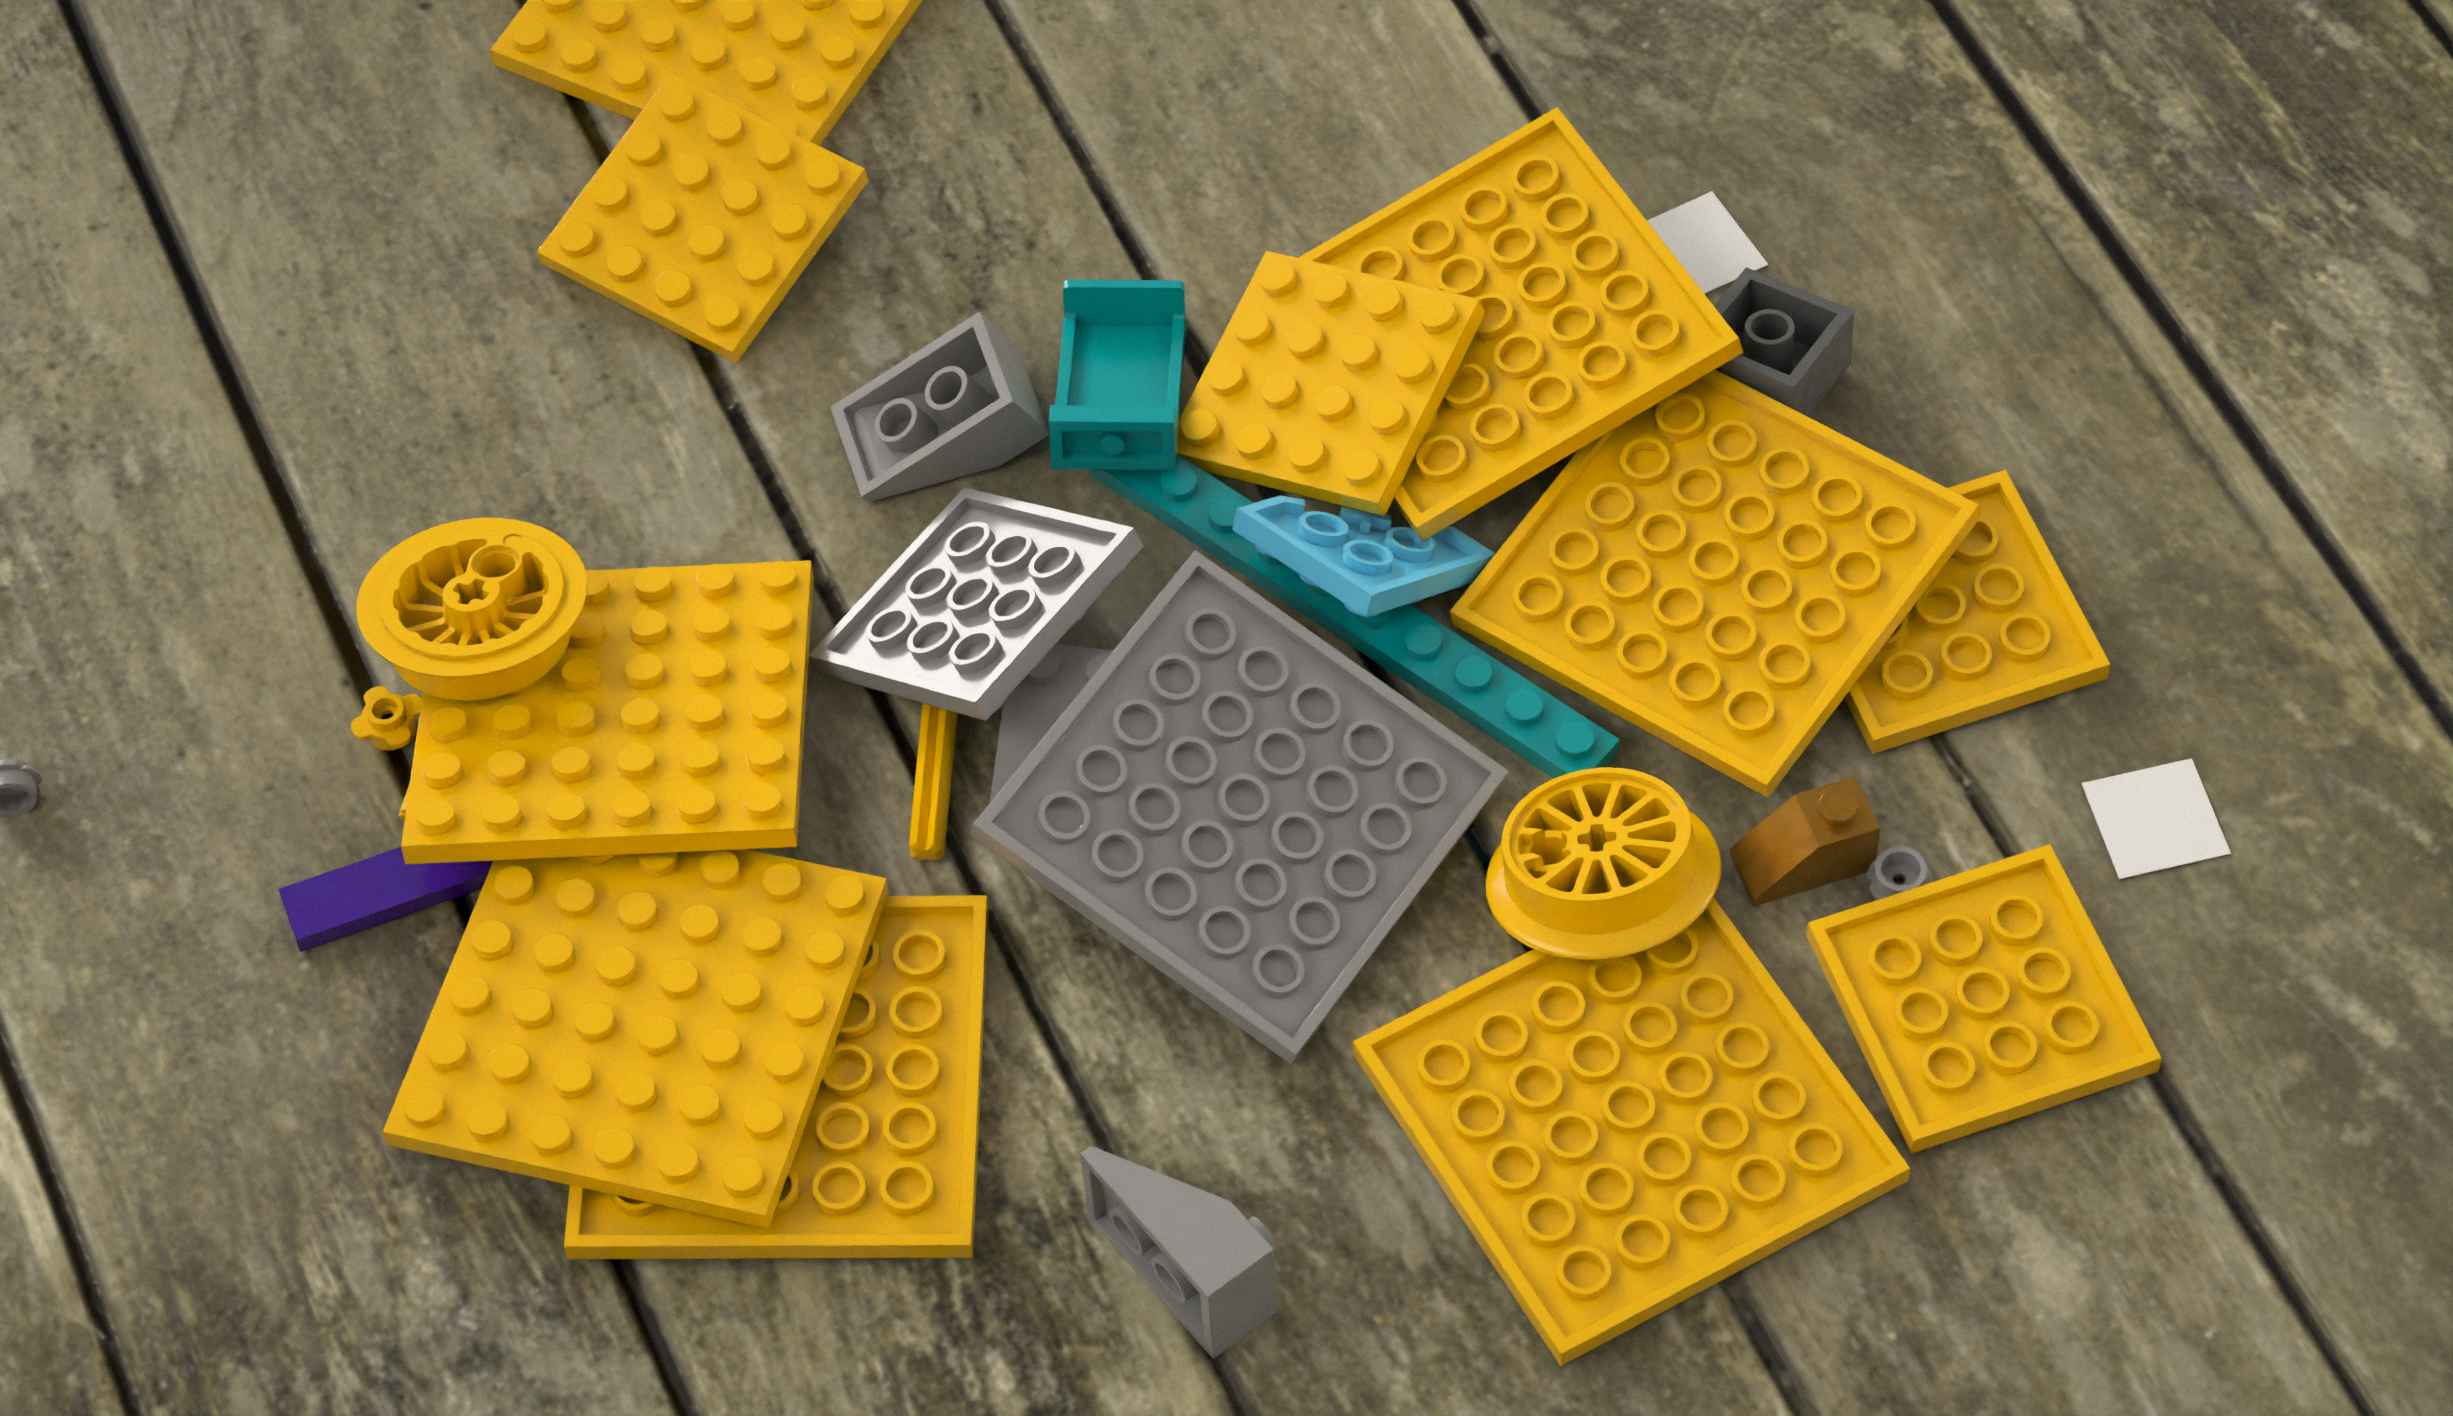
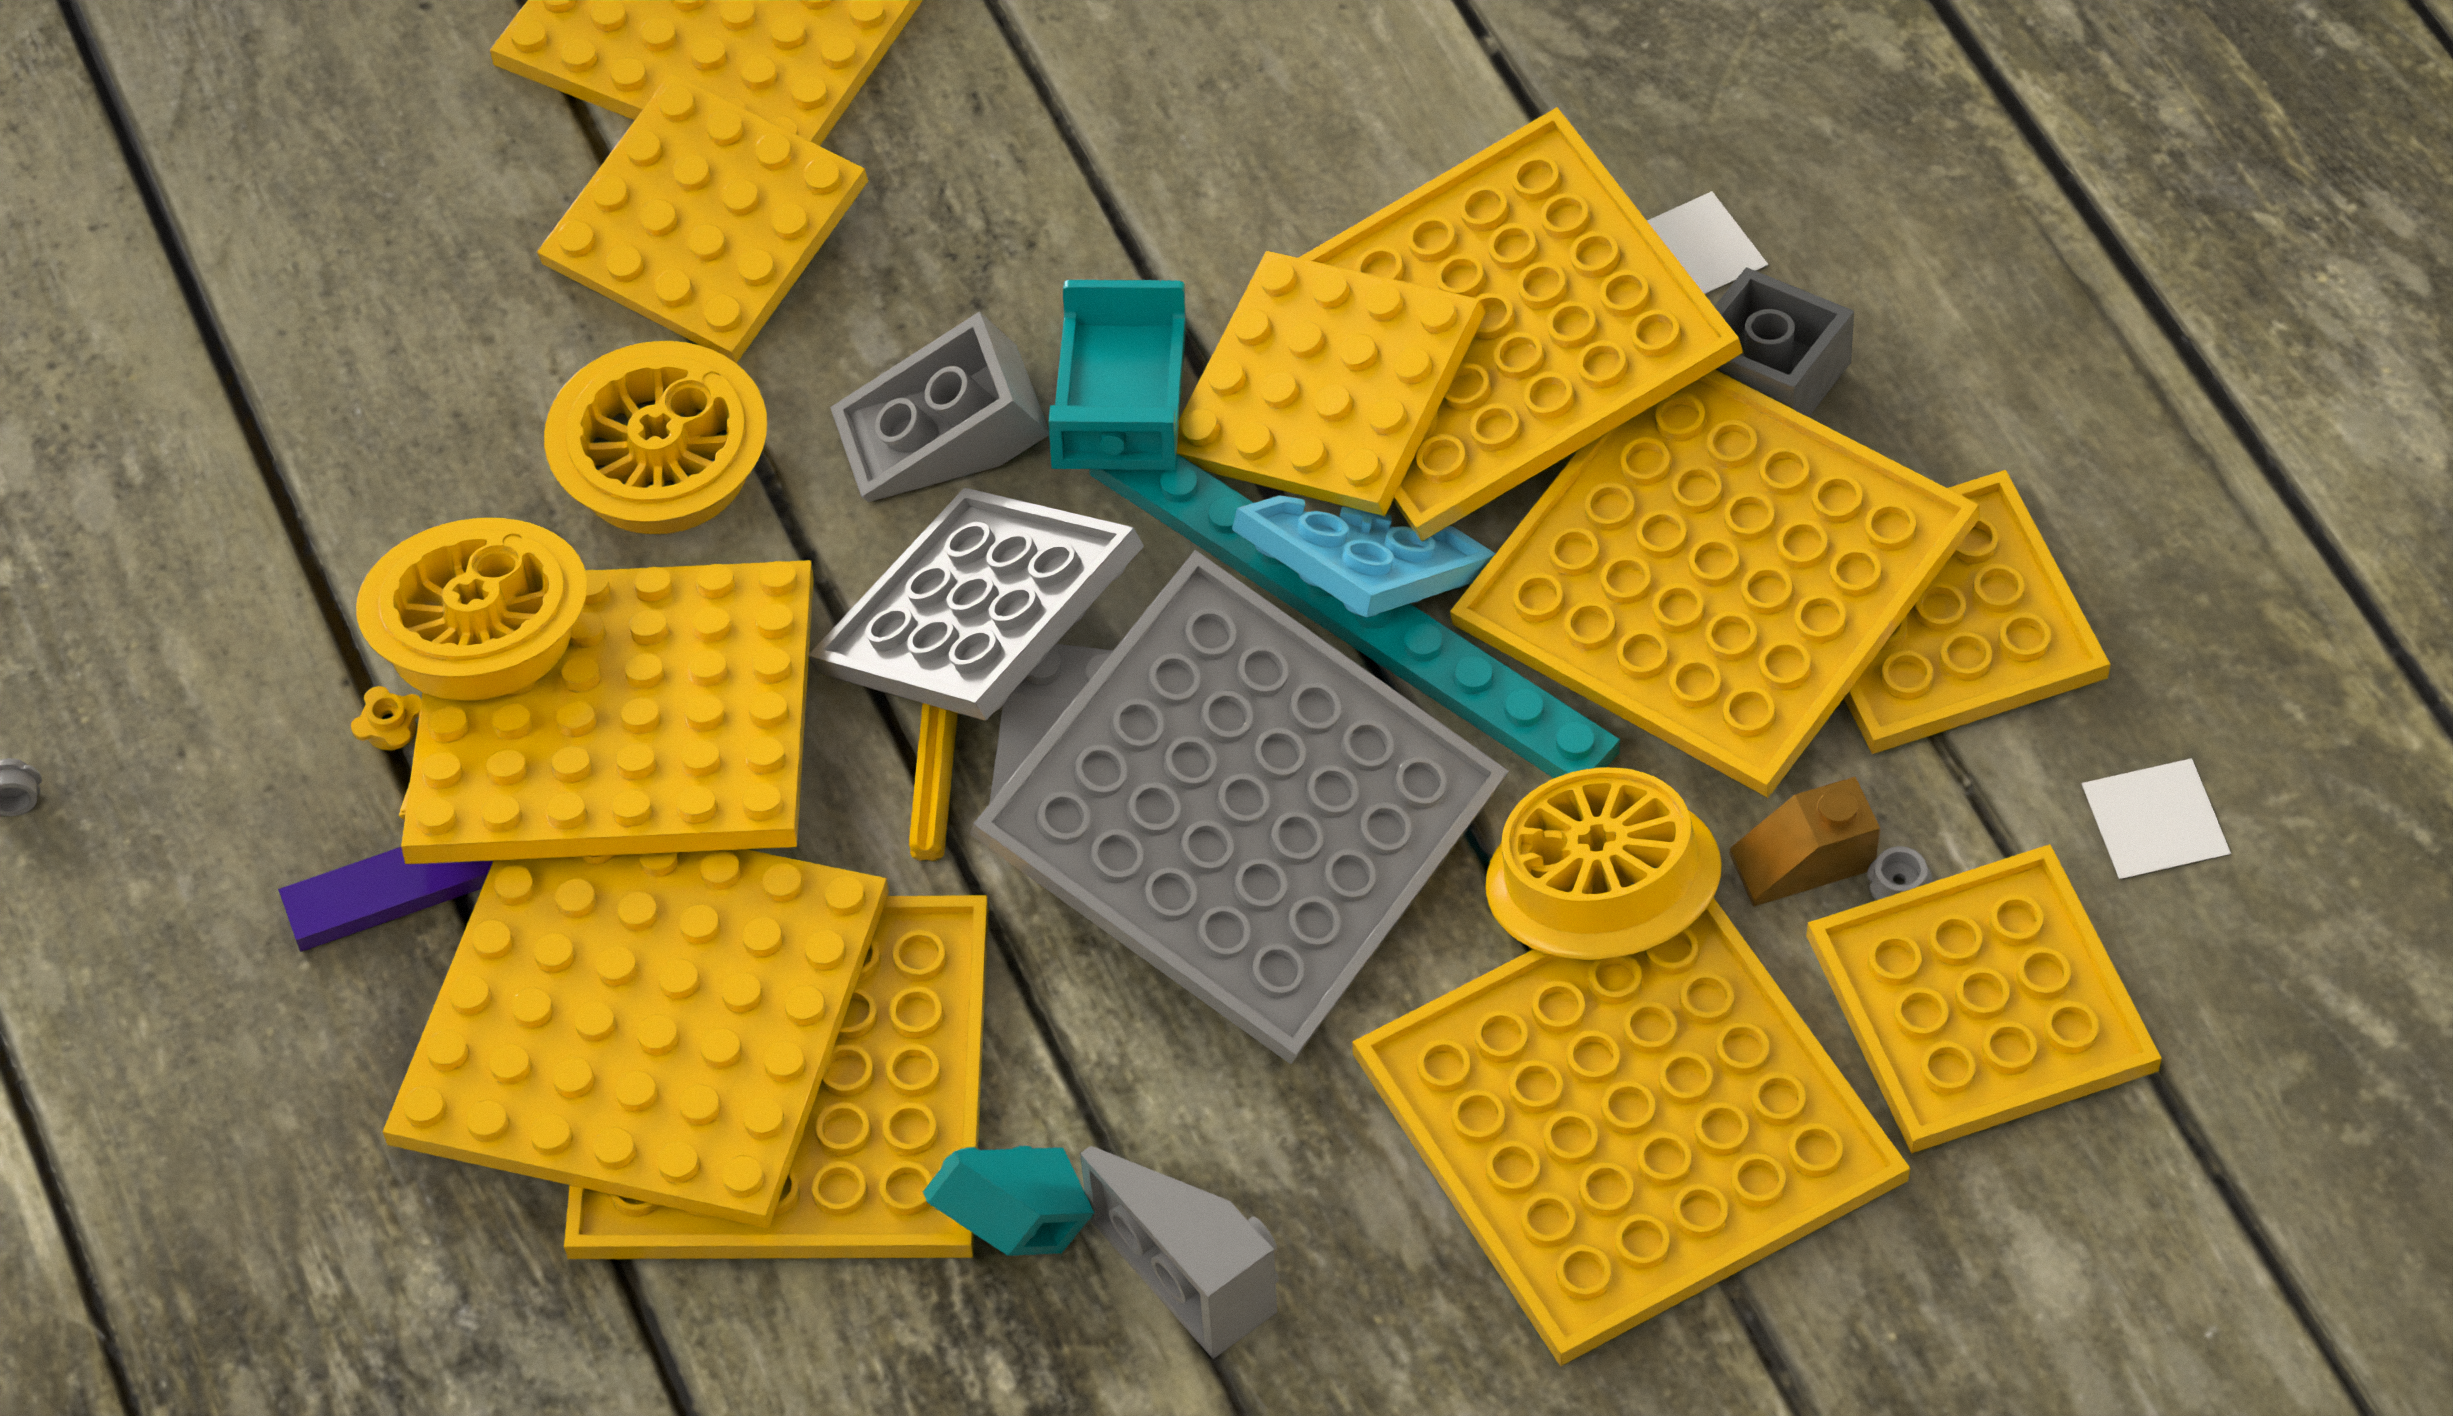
none -> yellow piece [544,341,767,534]
none -> teal slope [923,1145,1094,1256]

